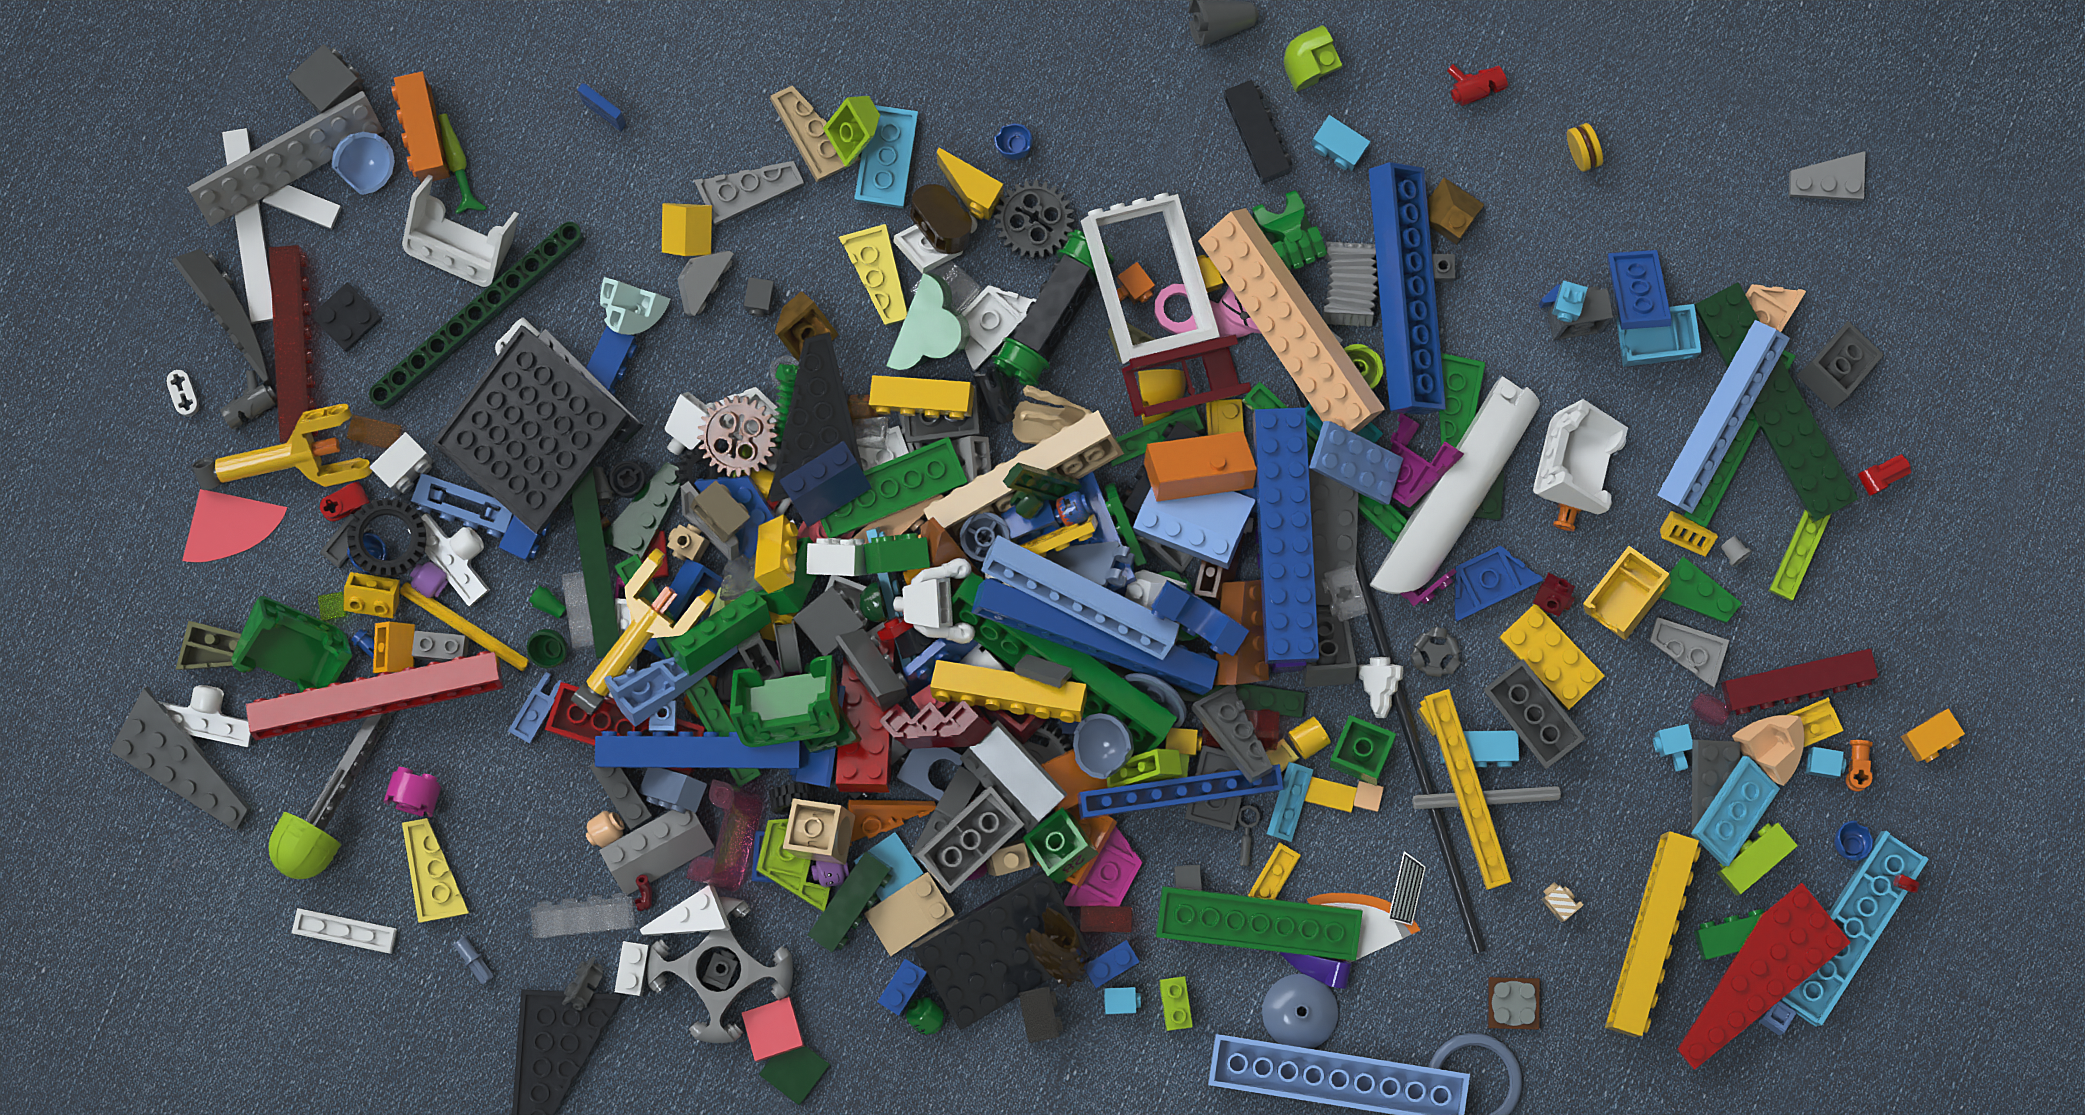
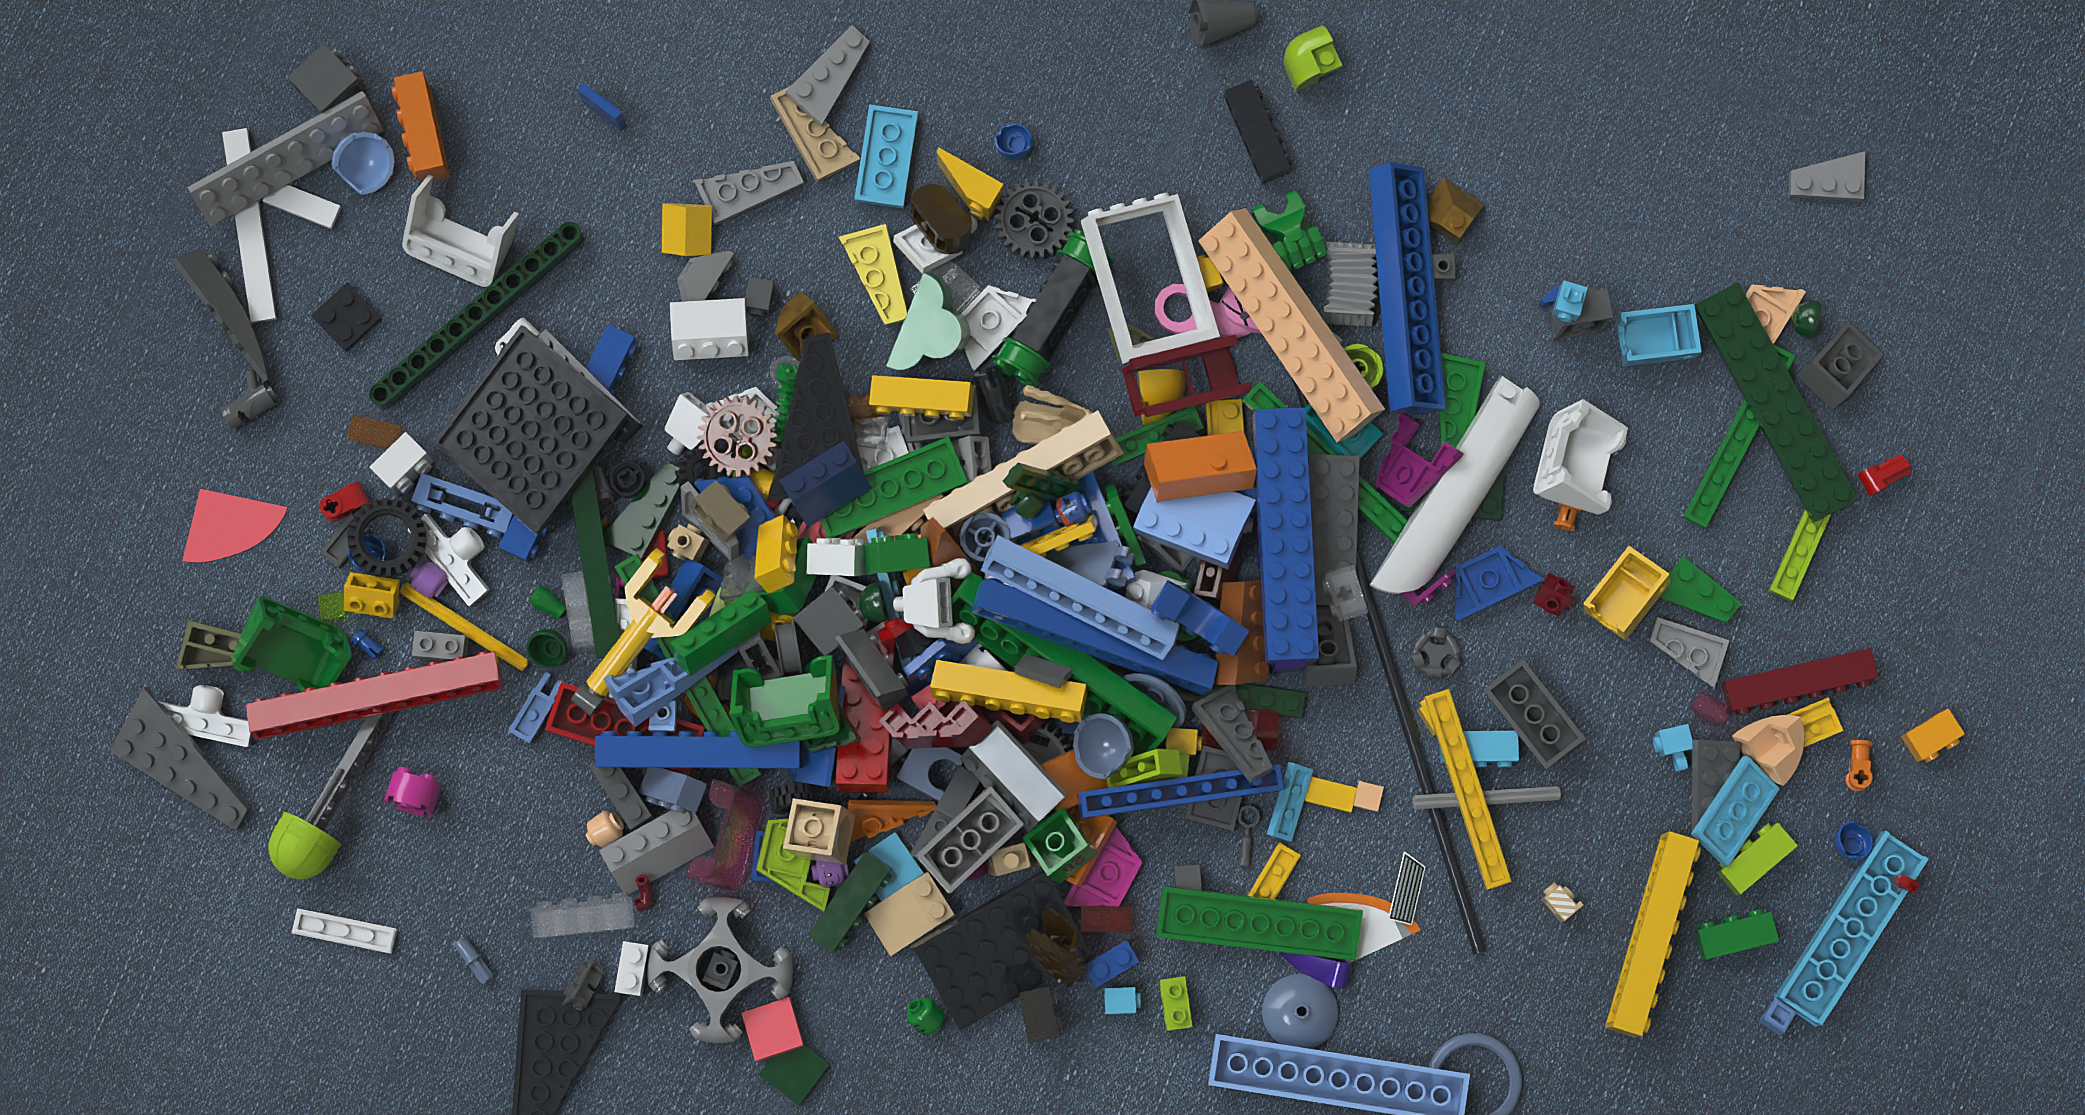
white beam [166,370,199,417] -> none
yellow piece [192,404,373,490] -> none
clear red brick [269,245,318,444] -> none
light orange brick [373,621,415,674] -> none
light yellow wing [402,818,470,923] -> none
piece [438,114,486,214] -> none
light aqua brick [600,277,670,335] -> none
white wing [640,885,731,936] -> none
lime slope [823,96,880,167] -> none
blue brick [877,959,928,1017] -> none
orange brick [1117,262,1155,305] -> none
light yellow tile [1266,739,1299,772] -> none
yellow piece [1288,716,1331,760] -> none
medium blue plate [1309,421,1403,505] -> none
medium azure brick [1311,115,1370,171] -> none
green brick [1330,715,1396,786] -> none
white rock [1357,657,1403,718] -> none
red piece [1447,64,1508,106] -> none
light grey piece [1487,977,1540,1030] -> none
yellow plate [1499,604,1605,711] -> none
yellow head [1567,123,1603,172] -> none
blue plate [1607,250,1672,330] -> none
light blue brick [1658,320,1790,514] -> none
yellow slope [1660,511,1718,557] -> none
red wing [1677,883,1851,1070] -> none
light grey piece [1721,536,1752,567] -> none
medium azure brick [1805,747,1846,779] -> none
none -> white slope [670,298,749,360]
none -> light grey wing [785,25,870,127]
none -> dark green piece [1791,300,1821,340]

